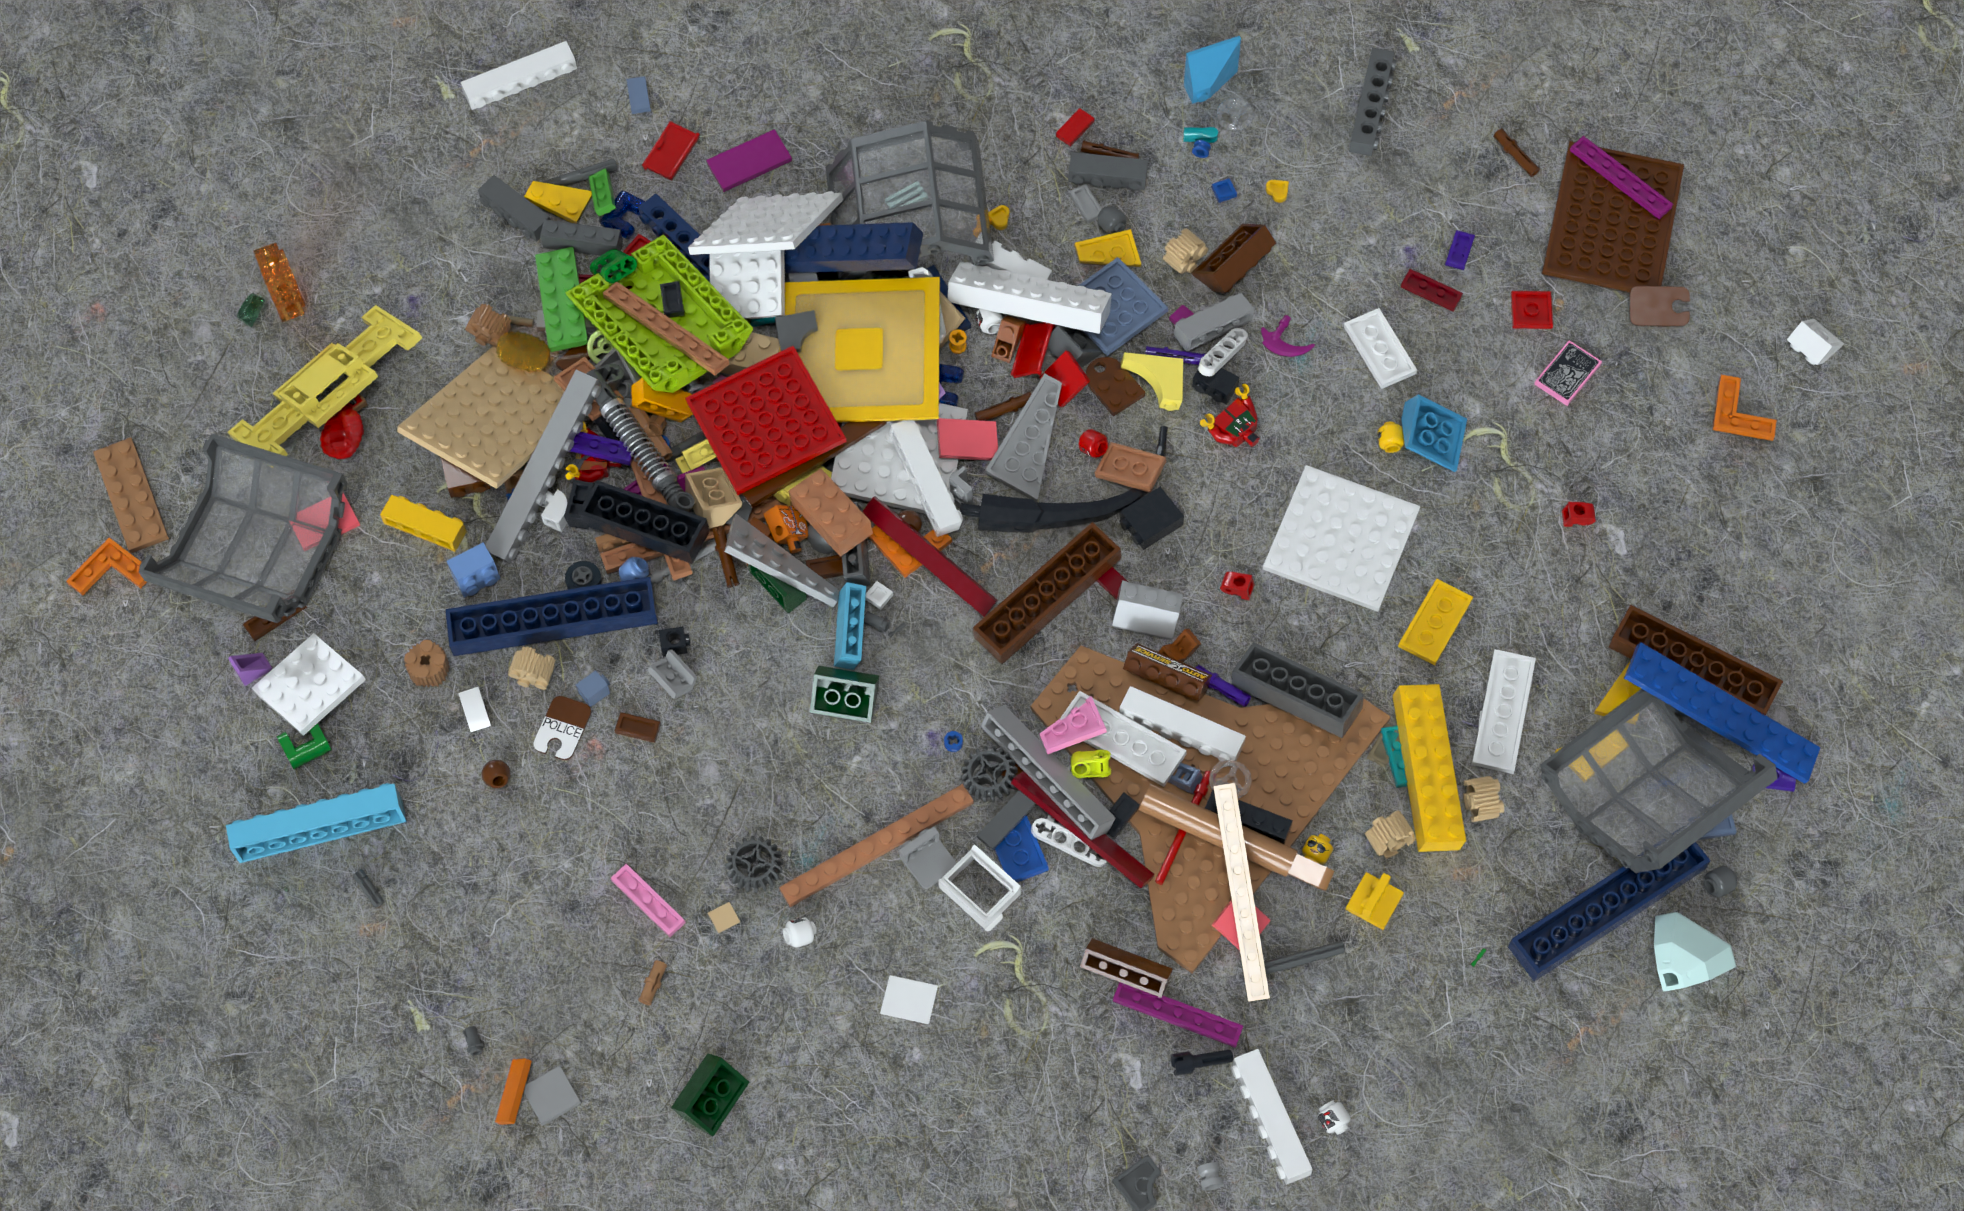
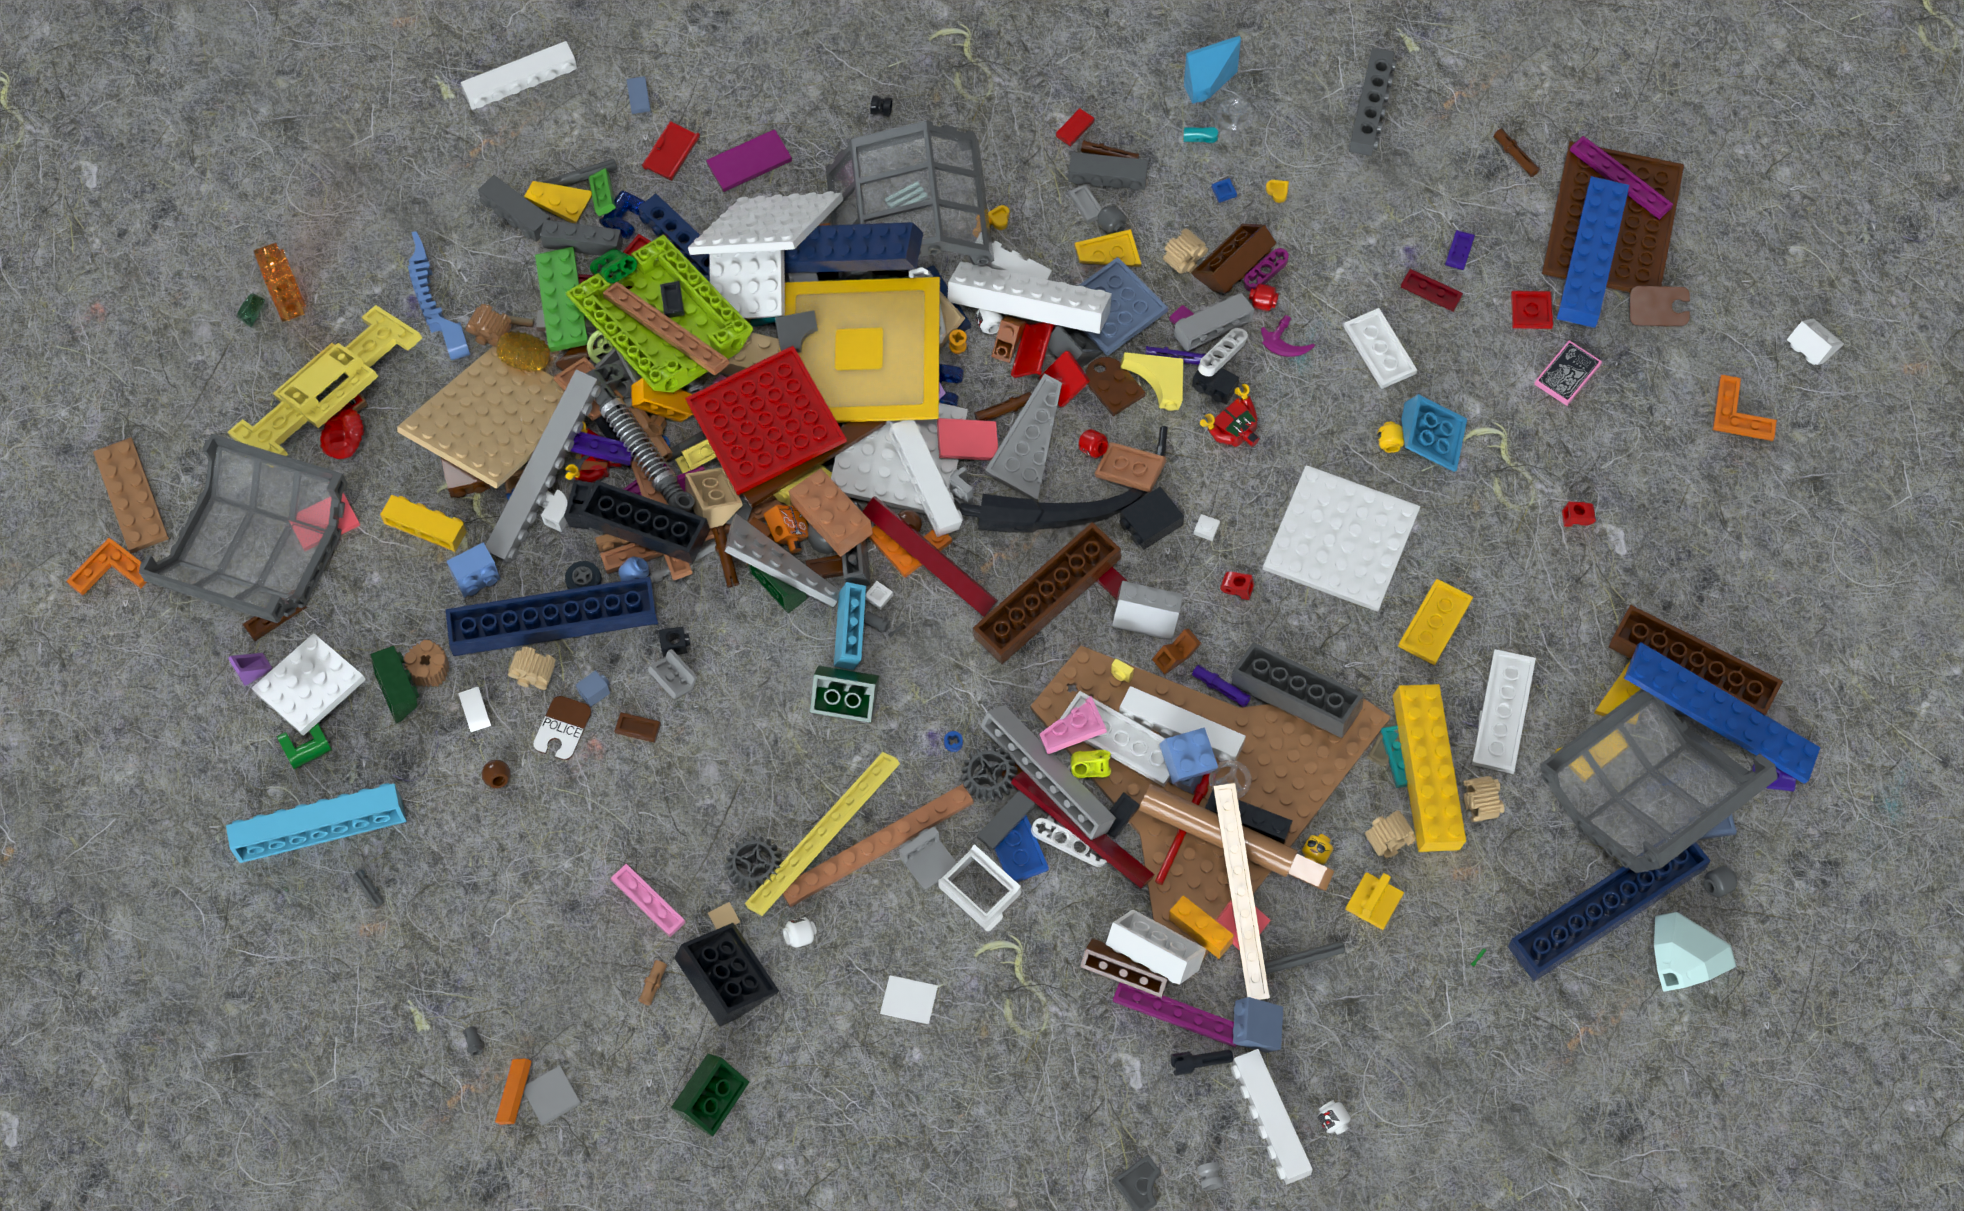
reddish brown brick [1123,643,1212,701] -> none
blue bush [1192,140,1211,158] -> none
none -> dark green slope [370,645,419,724]
none -> medium blue piece [408,231,470,361]
none -> black slope [674,923,779,1027]
none -> light yellow plate [745,752,900,916]
none -> black wheel [870,95,893,117]
none -> white brick [1106,910,1206,985]
none -> light yellow plate [1111,659,1134,683]
none -> medium blue brick [1159,727,1218,784]
none -> light orange brick [1169,895,1234,959]
none -> white plate [1194,514,1220,541]
none -> sand blue brick [1233,997,1283,1053]
none -> magenta beam [1244,248,1289,292]
none -> red head [1249,284,1279,311]
none -> blue brick [1557,176,1629,328]

